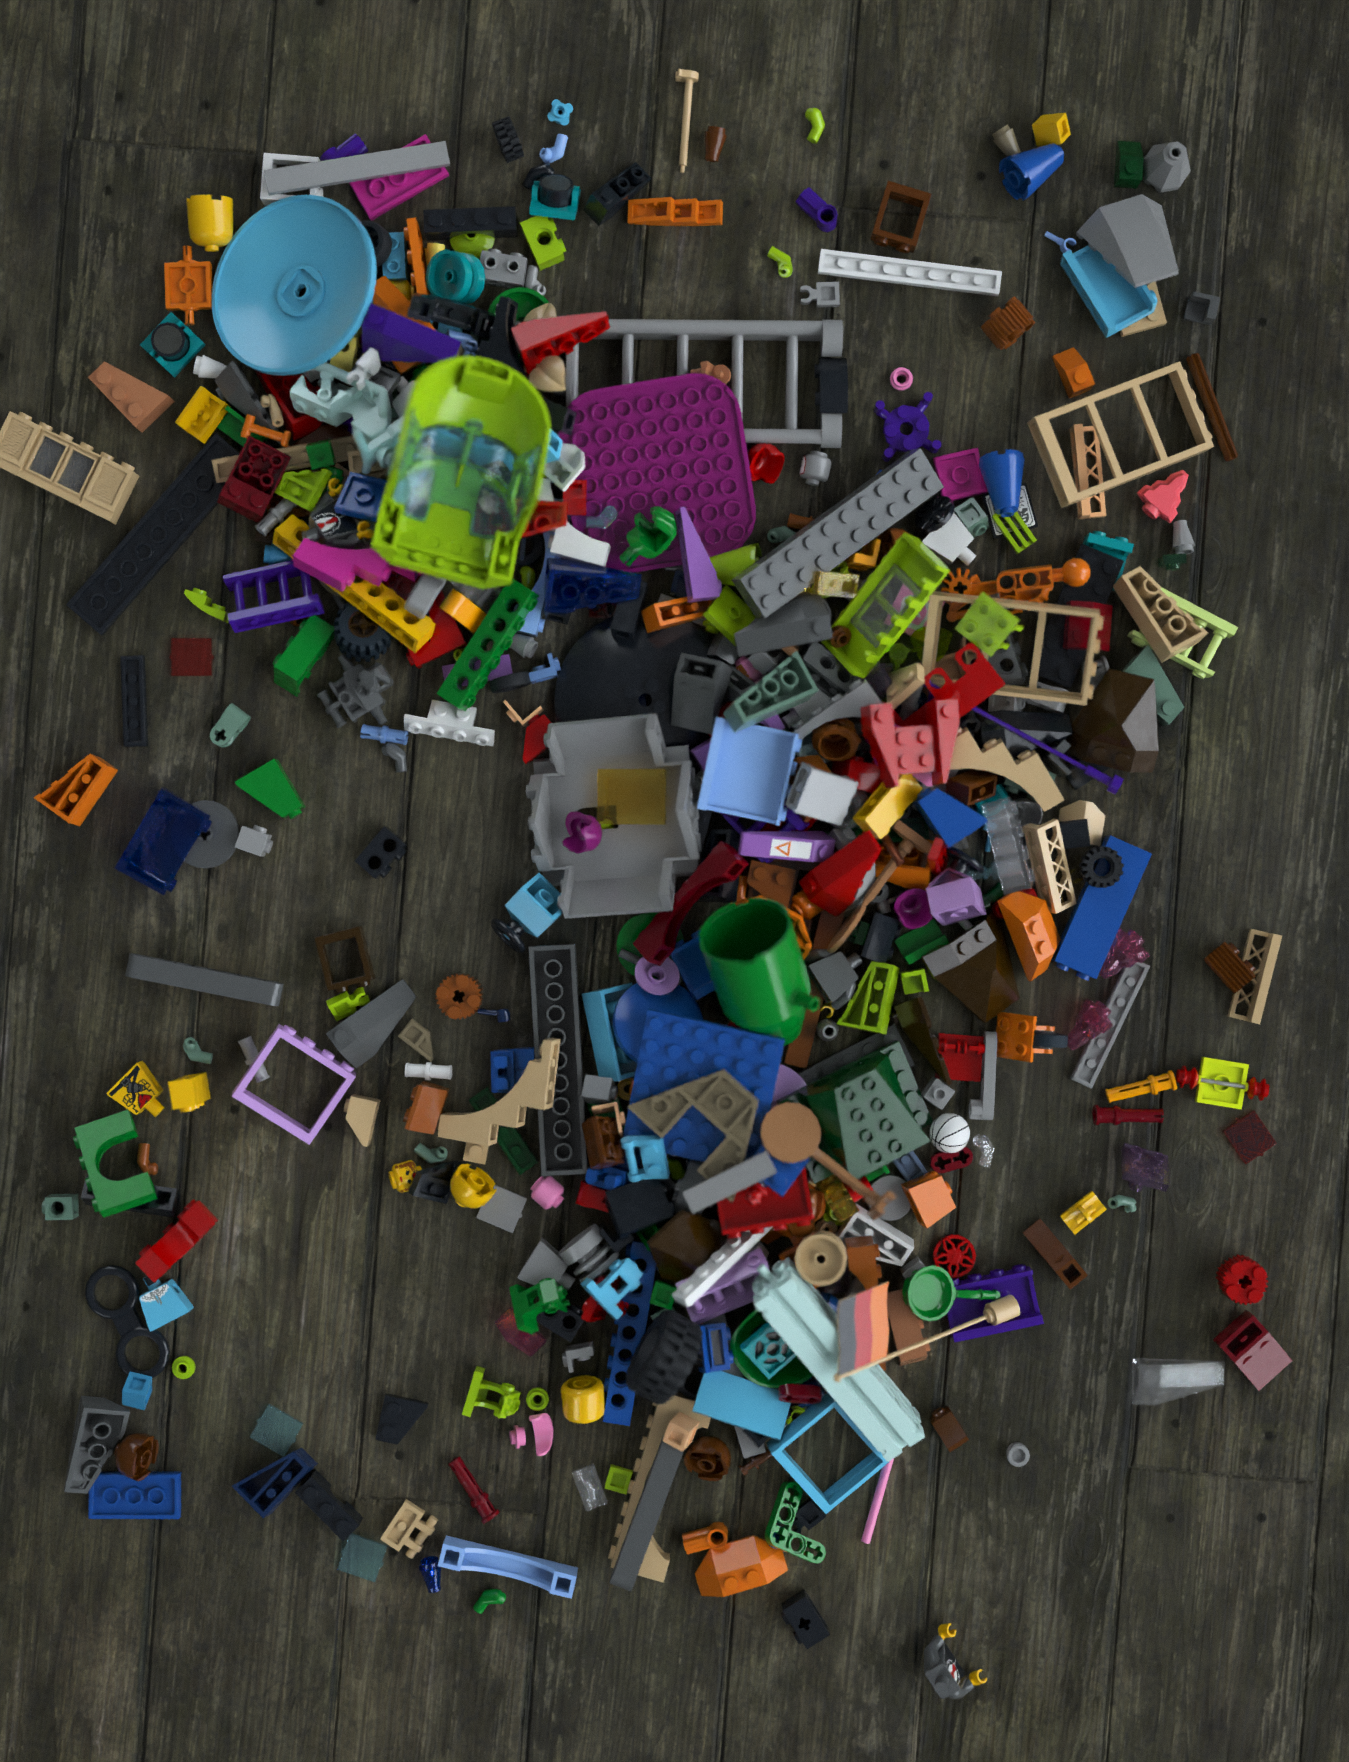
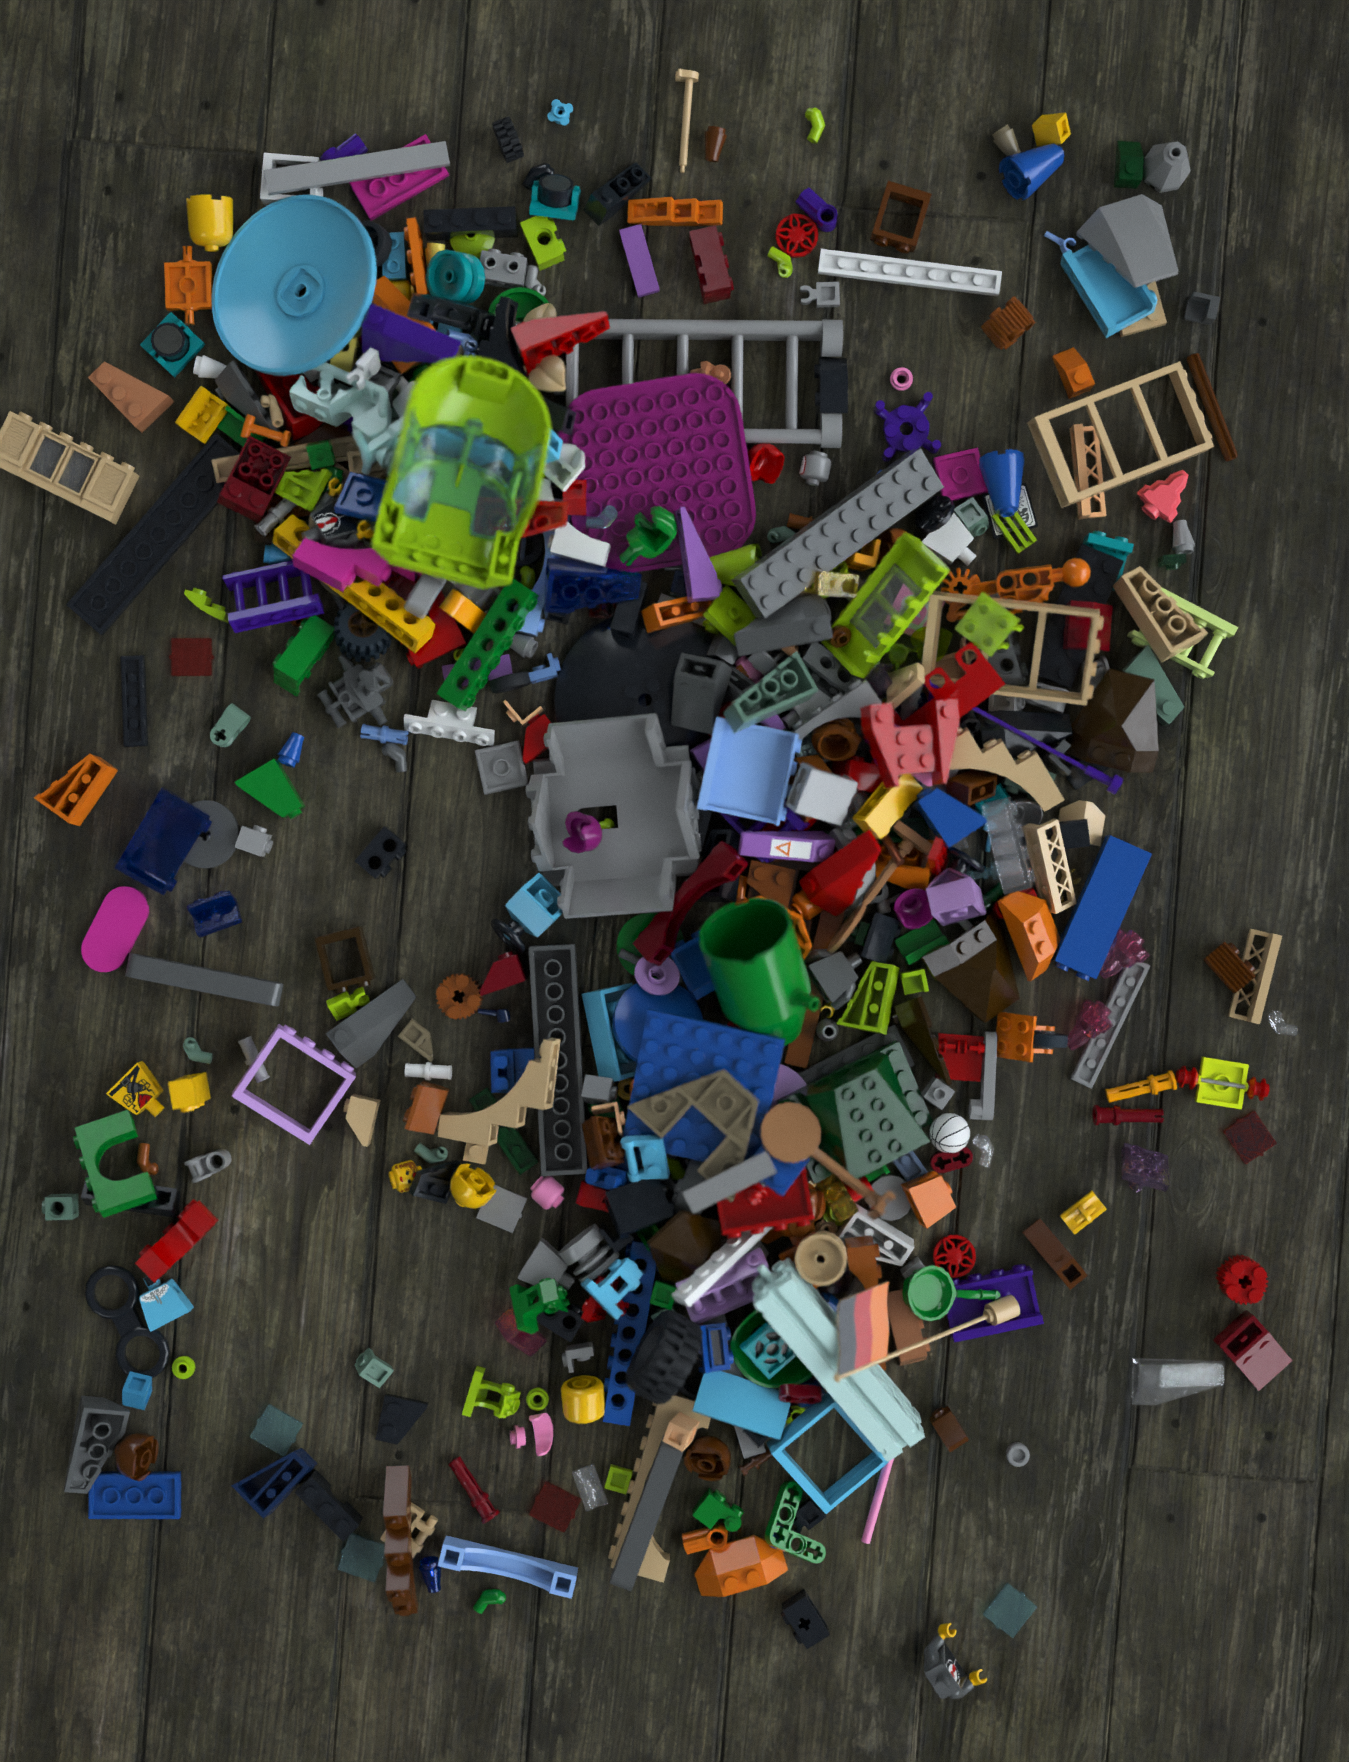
light grey plate [478,489,500,514] -> none
light blue arm [539,134,568,163] -> none
clear yellow piece [597,769,667,825] -> none
black tyre [1079,846,1124,888] -> none
sand green arm [1108,1195,1137,1213] -> none
none -> dark pink tile [81,886,149,972]
none -> light grey piece [184,1148,232,1183]
none -> clear blue bracket [187,891,242,938]
none -> blue cone [277,732,305,768]
none -> sand green bracket [355,1348,394,1388]
none -> reddish brown arch [383,1465,418,1616]
none -> light grey tile [475,740,529,795]
none -> dark red slope [480,951,528,996]
none -> clear red piece [529,1481,581,1533]
none -> medium lavender tile [619,224,660,298]
none -> dark red wedge [689,225,734,304]
none -> green brick [692,1488,744,1532]
none -> red wheel [775,213,818,258]
none -> clear light blue piece [983,1583,1037,1638]
none -> clear arm [1268,1010,1298,1036]

